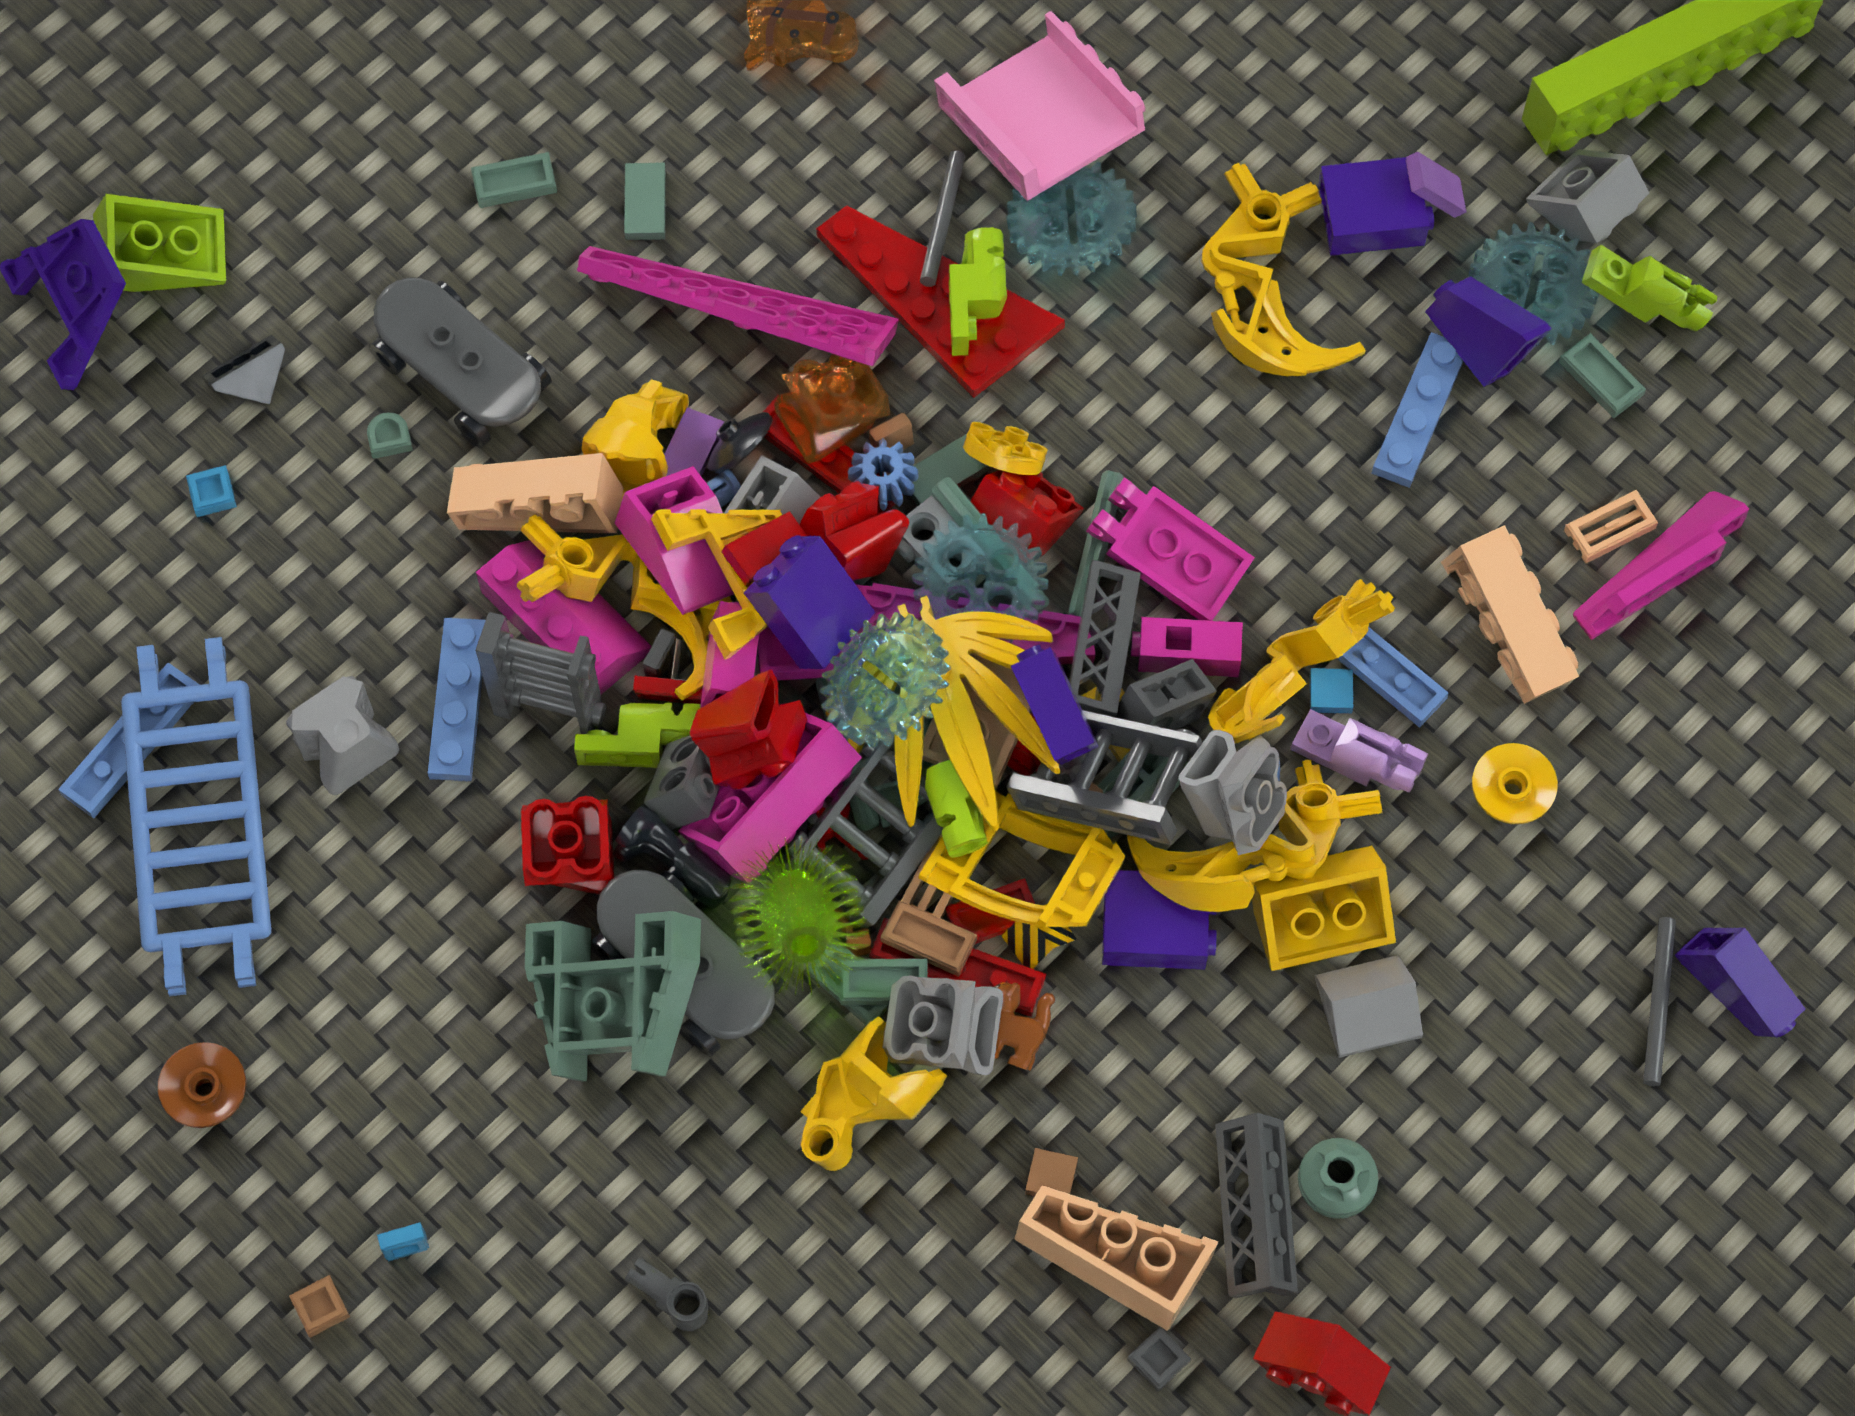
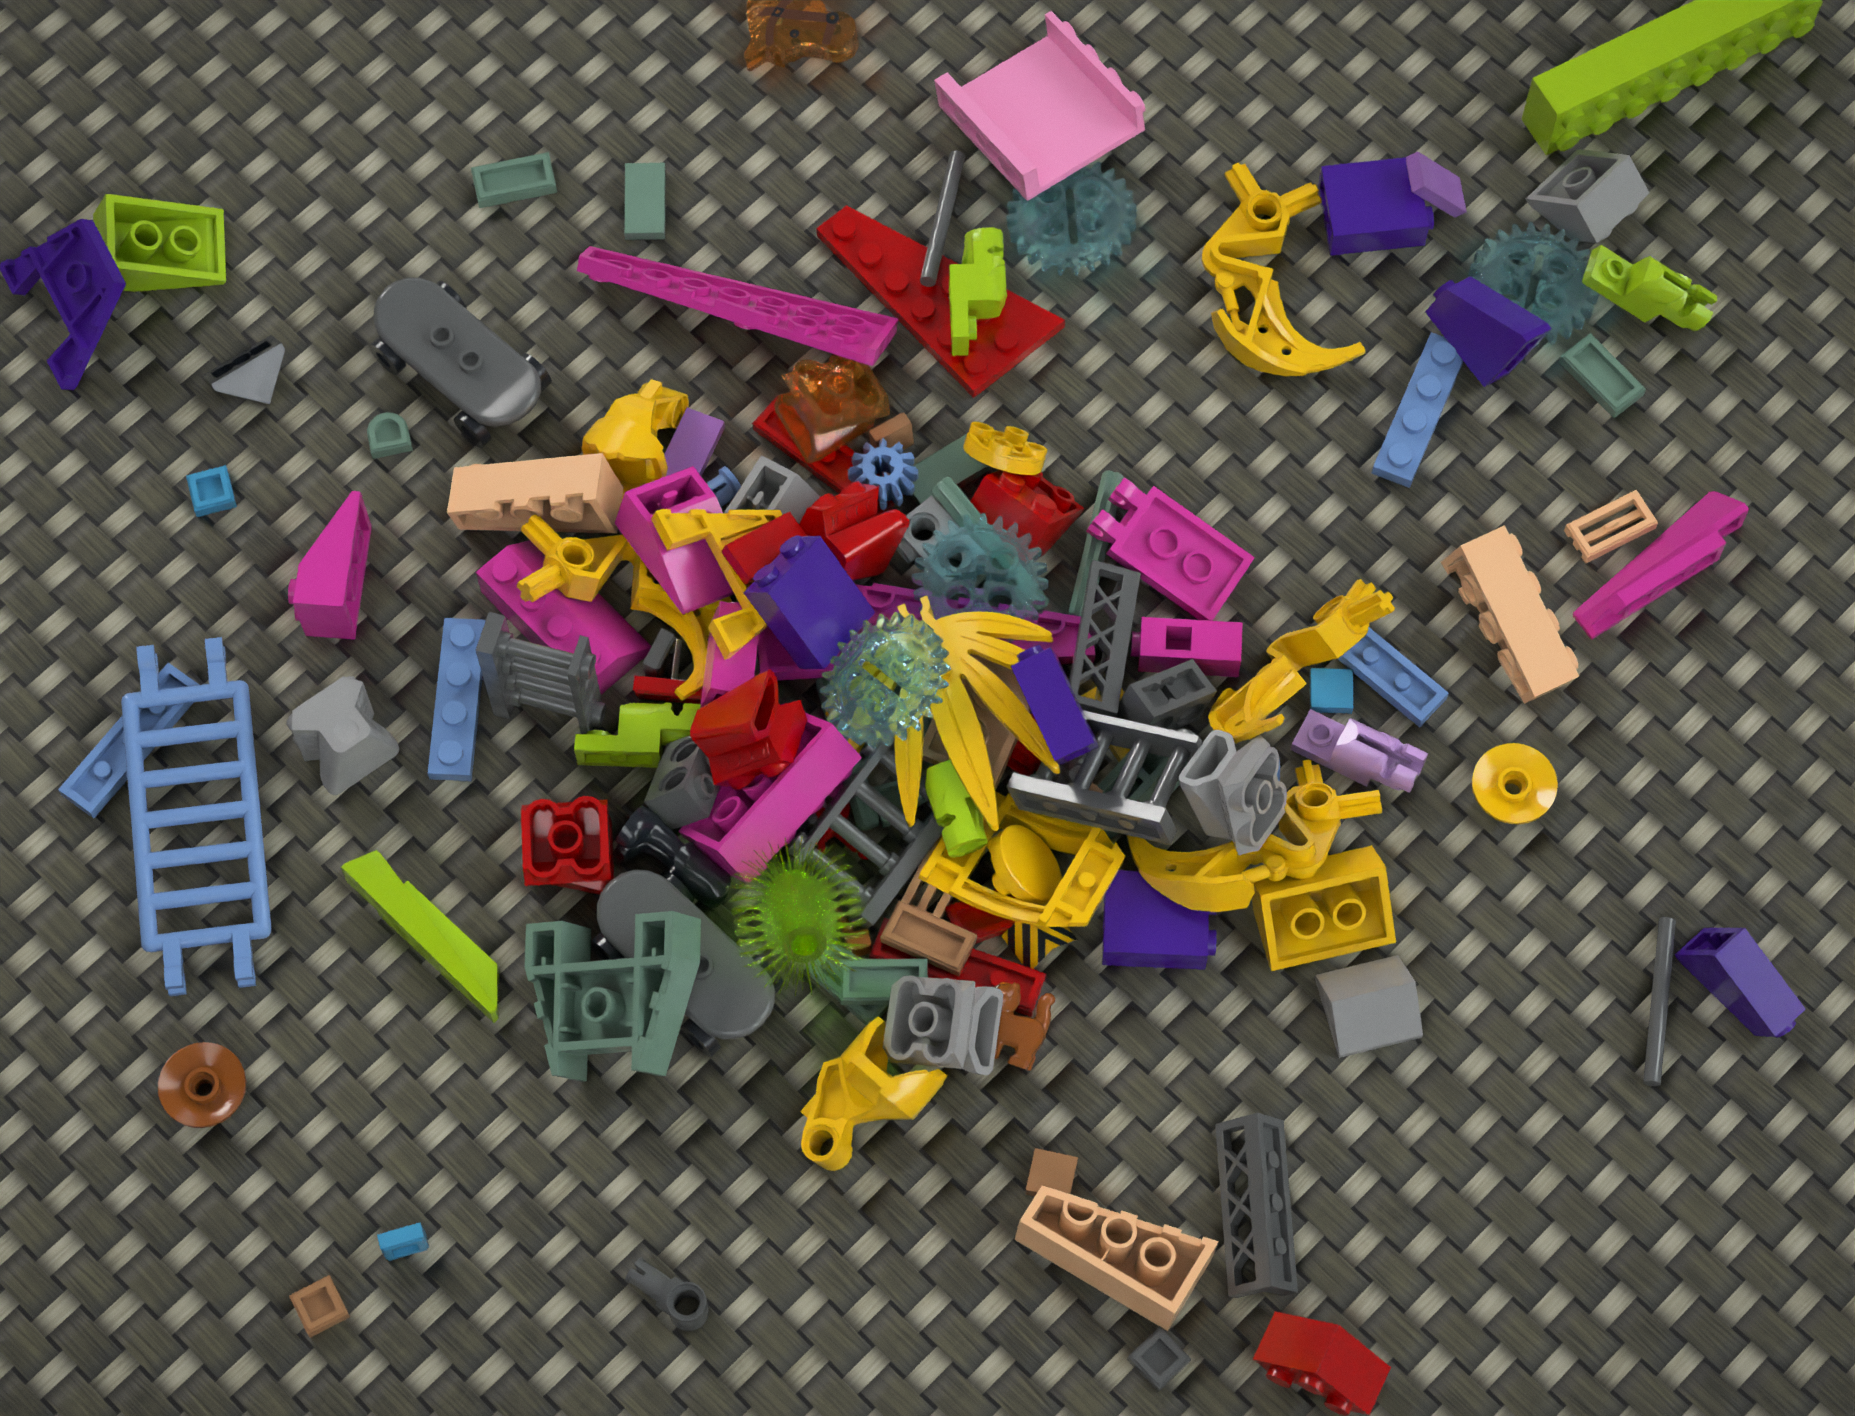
black dish [707,412,773,474] -> none
sand green piece [1298,1138,1378,1219] -> none
none -> dark pink slope [288,491,372,640]
none -> lime wedge [341,850,499,1023]
none -> yellow tile [987,825,1062,906]

